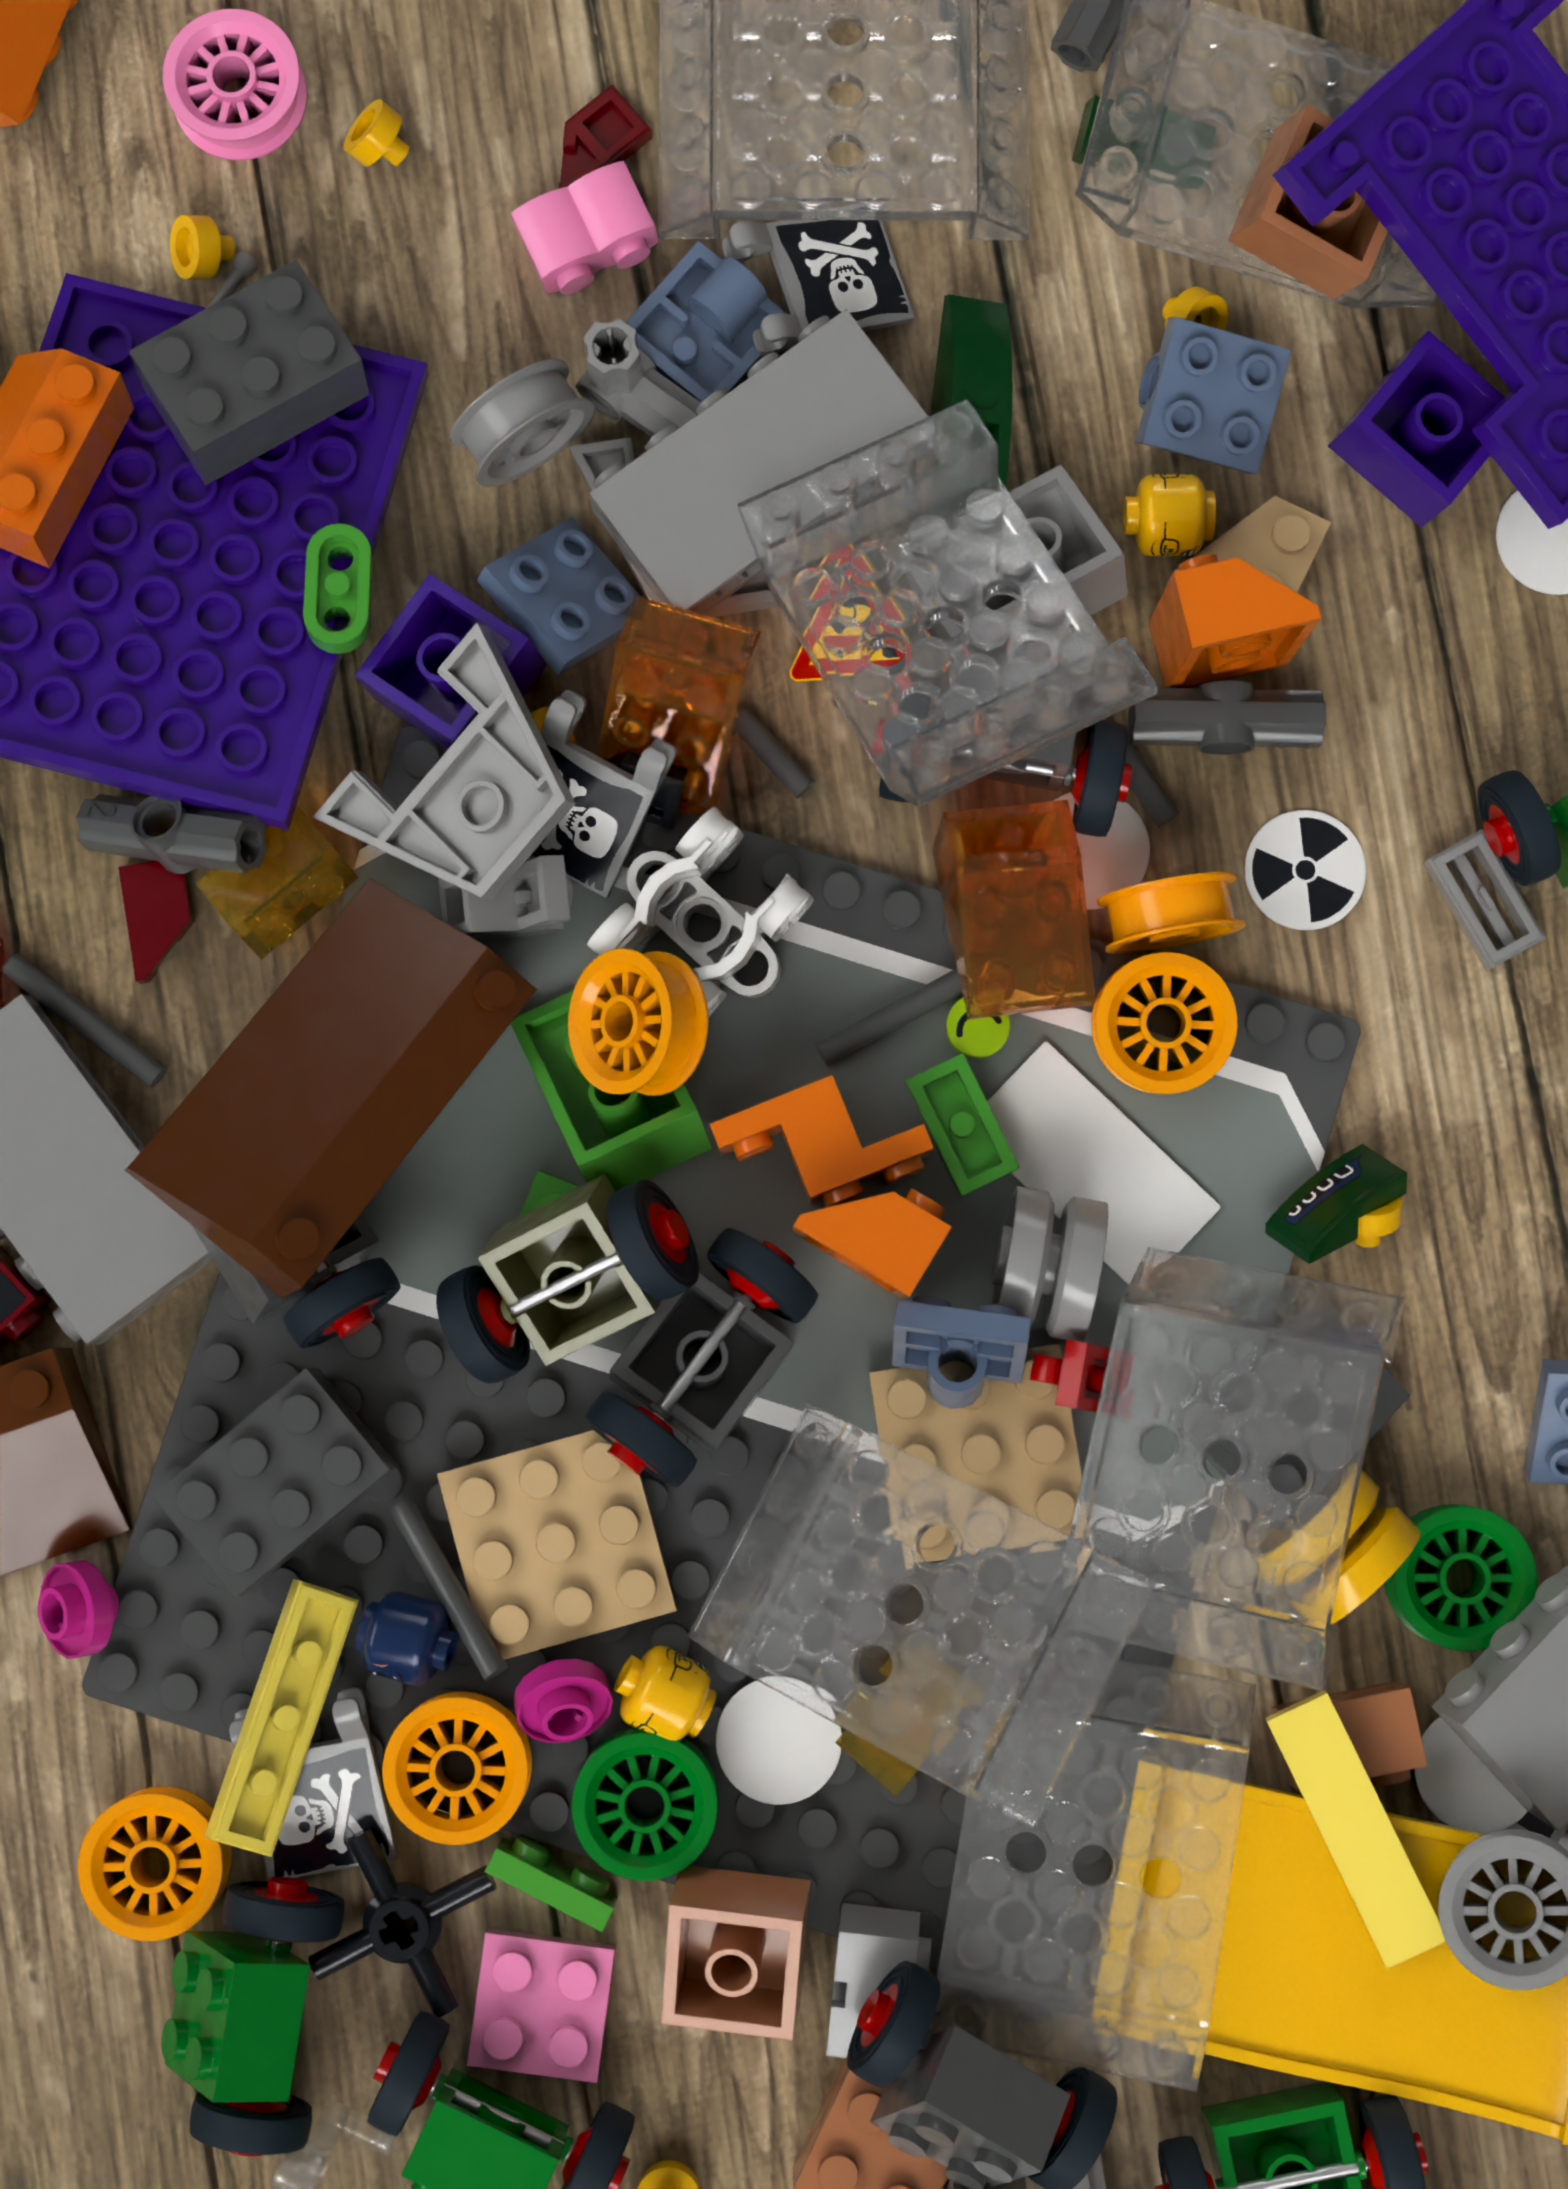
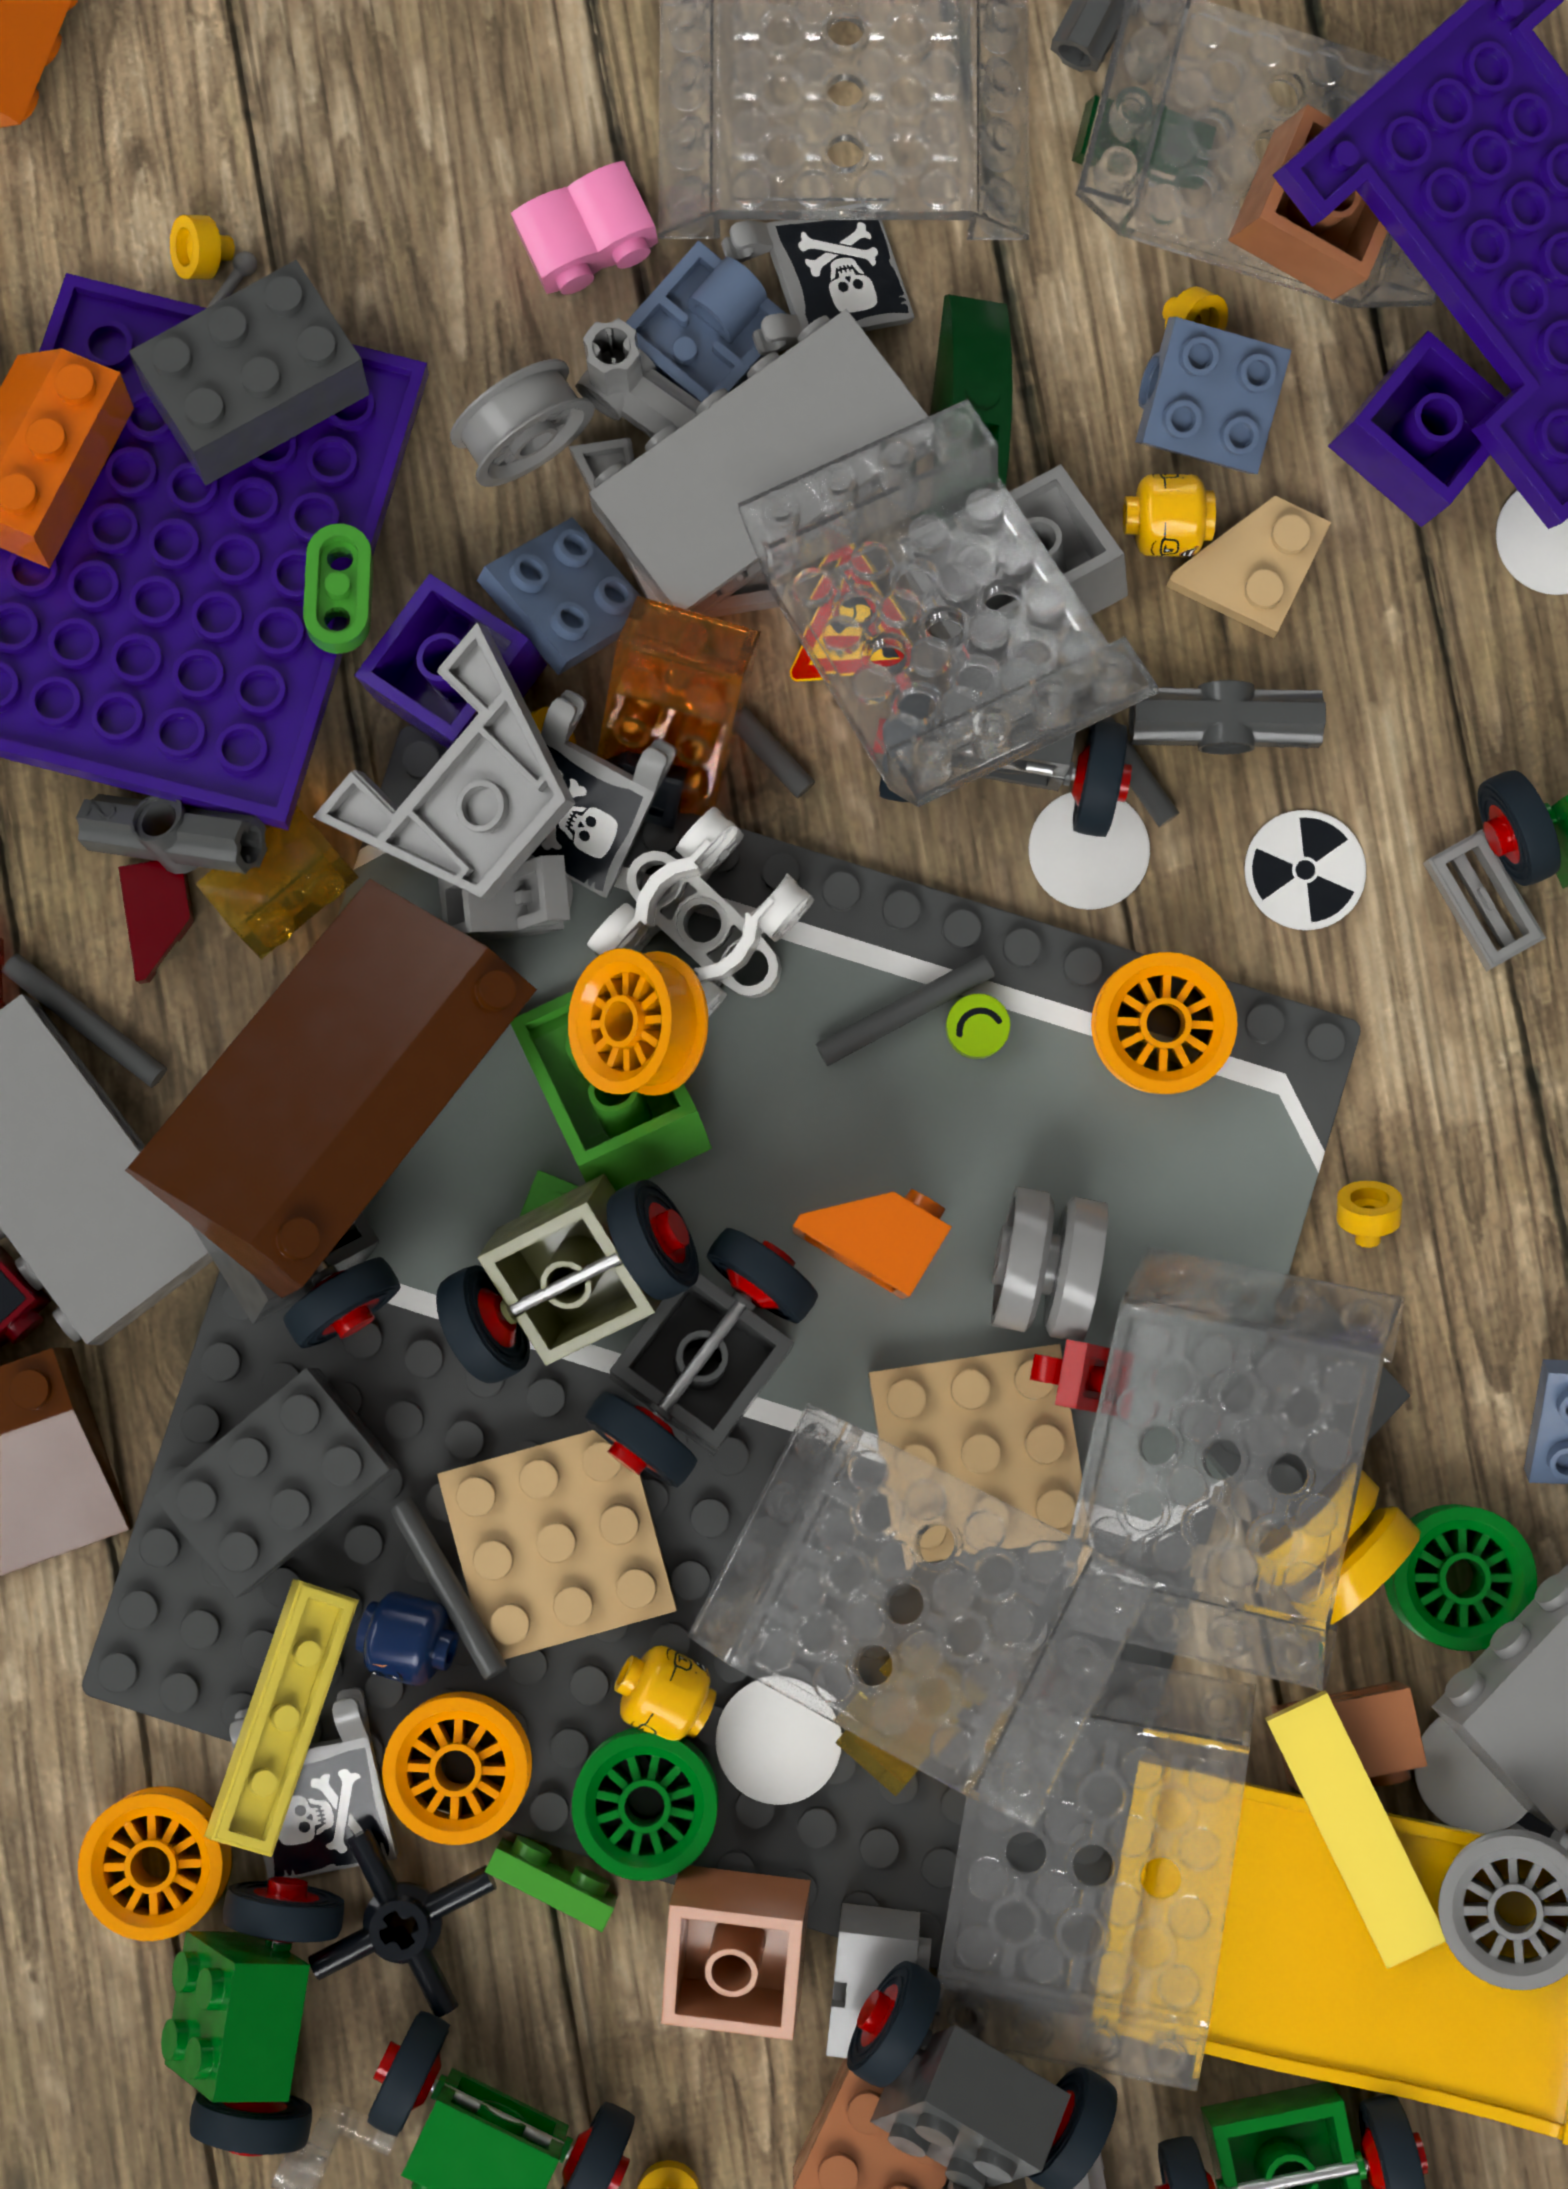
dark pink plate [38,1560,119,1659] -> none
bright pink wheel [163,9,307,161] -> none
yellow tile [344,99,410,167] -> none
bright pink plate [467,1928,616,2083] -> none
dark pink plate [513,1659,613,1744] -> none
dark red tile [558,84,653,189] -> none
orange bracket [709,1075,934,1208] -> none
sand blue plate [892,1295,1031,1409] -> none
bright green plate [905,1053,1020,1197] -> none
clear orange slope [932,800,1096,1020] -> none
white sticker [987,1041,1220,1293] -> none
light orange wheel [1097,872,1246,954] -> none
orange slope [1148,554,1321,688] -> none
dark green slope [1265,1144,1408,1264] -> none

